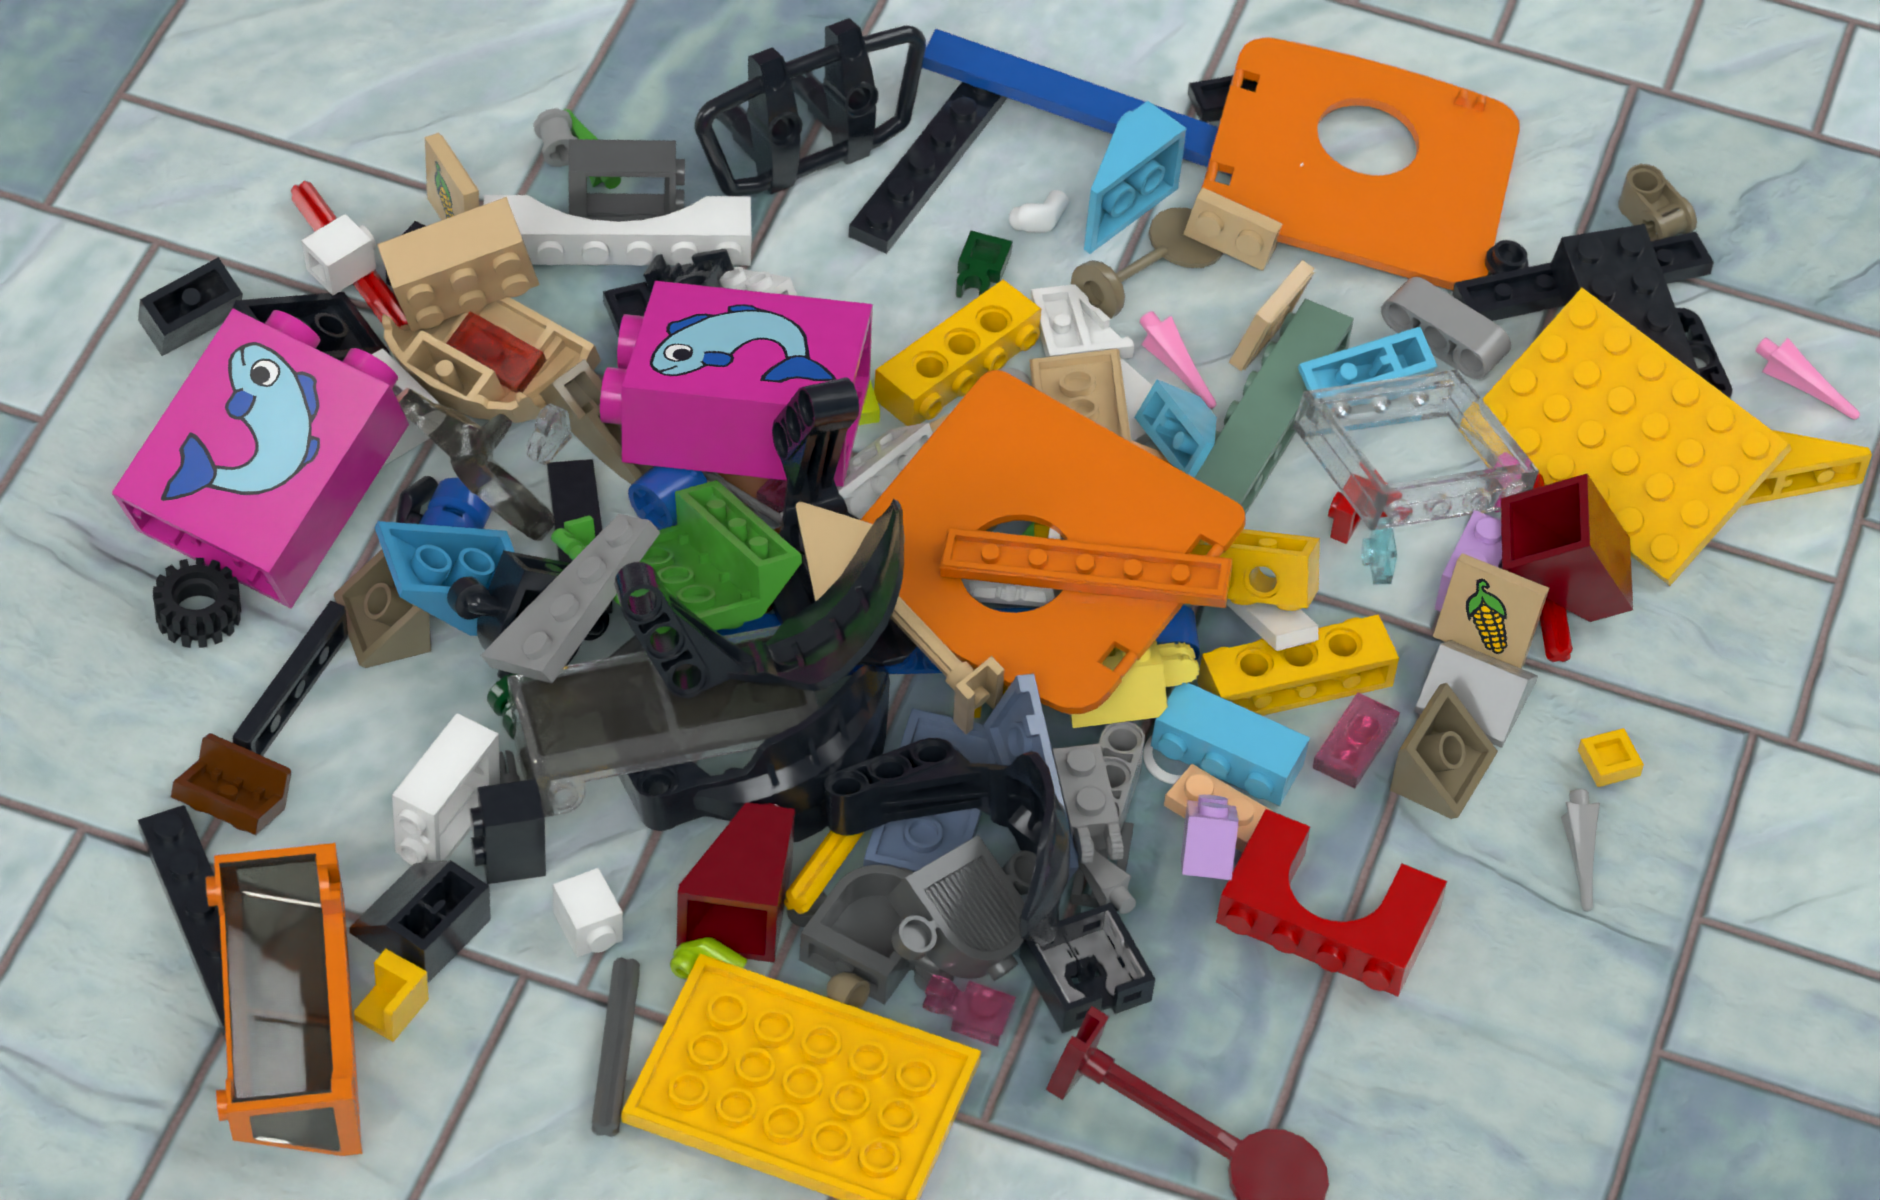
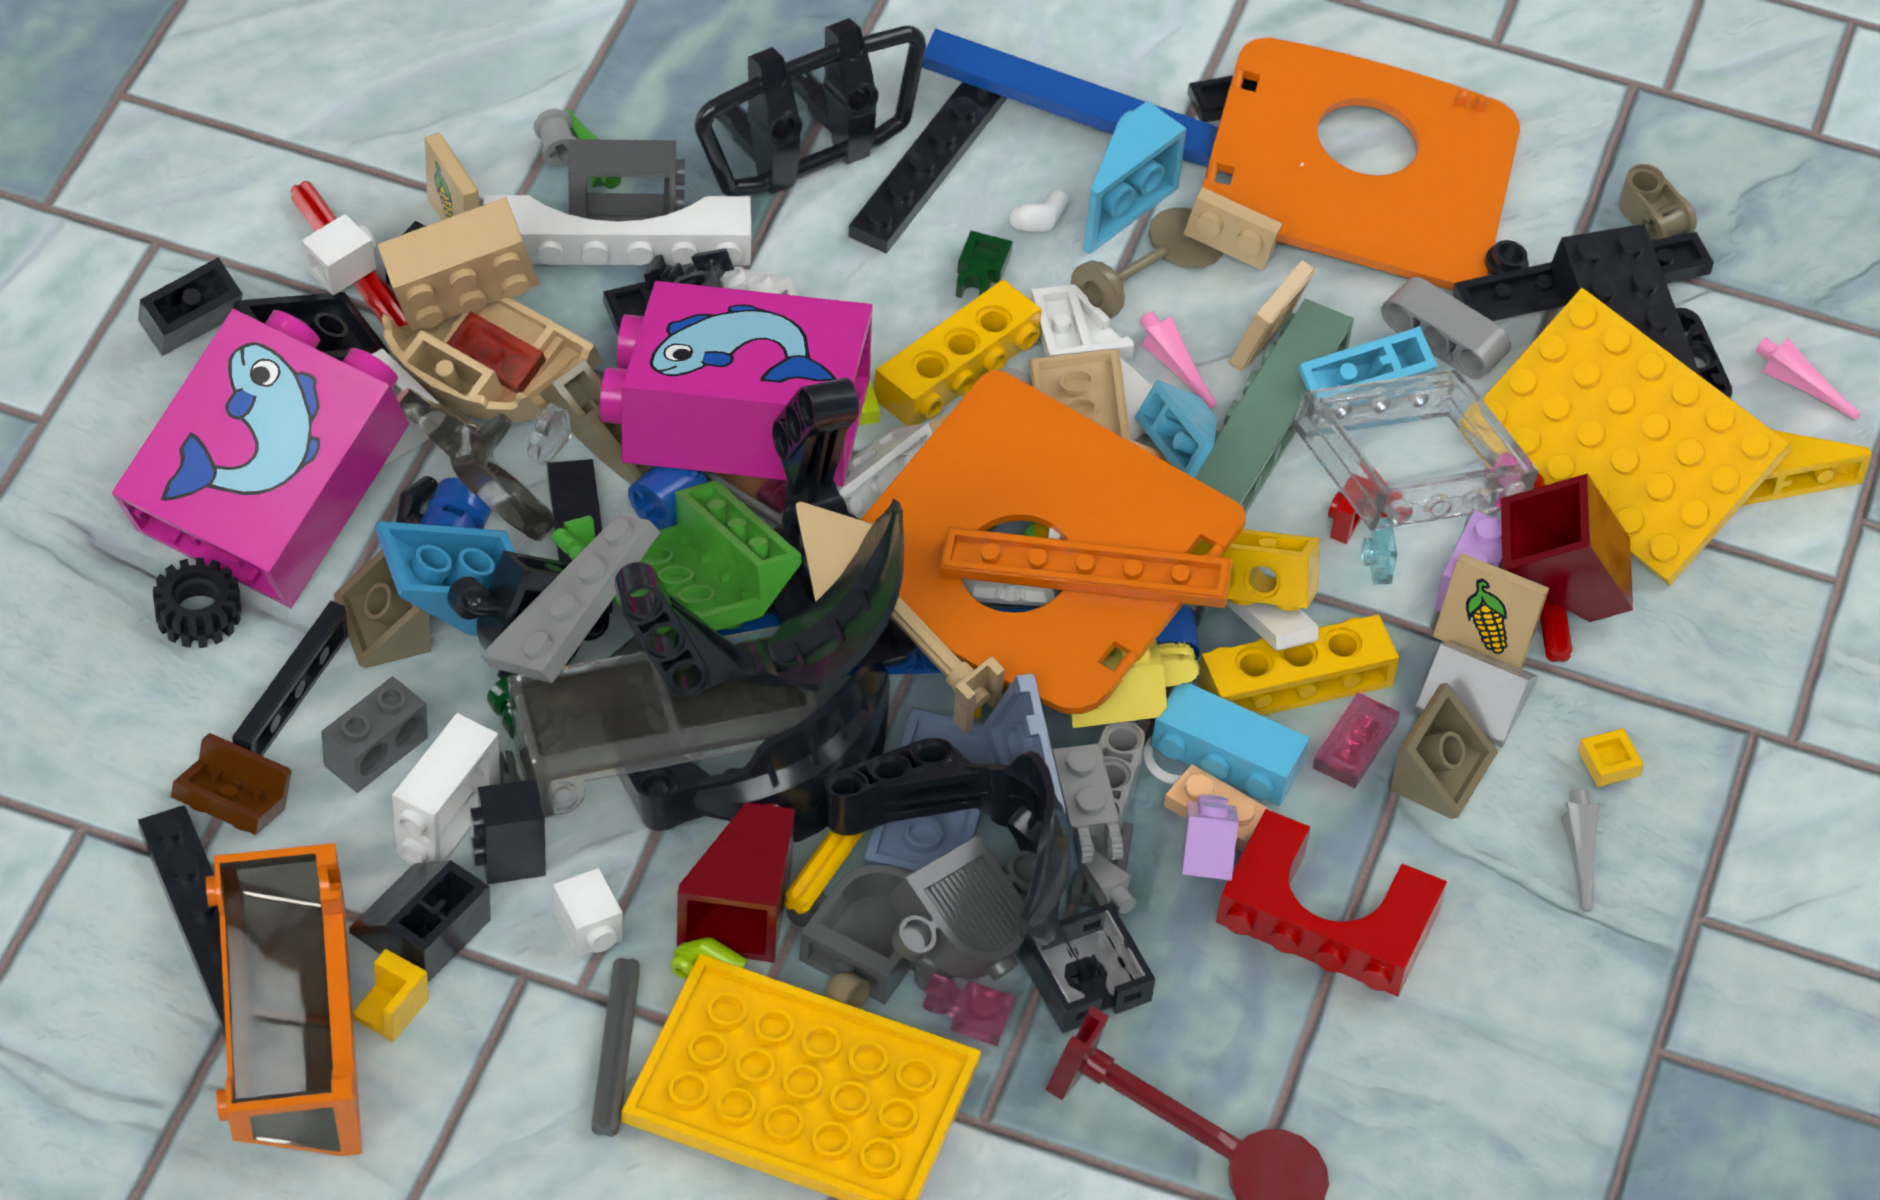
none -> dark grey brick [321,676,428,793]

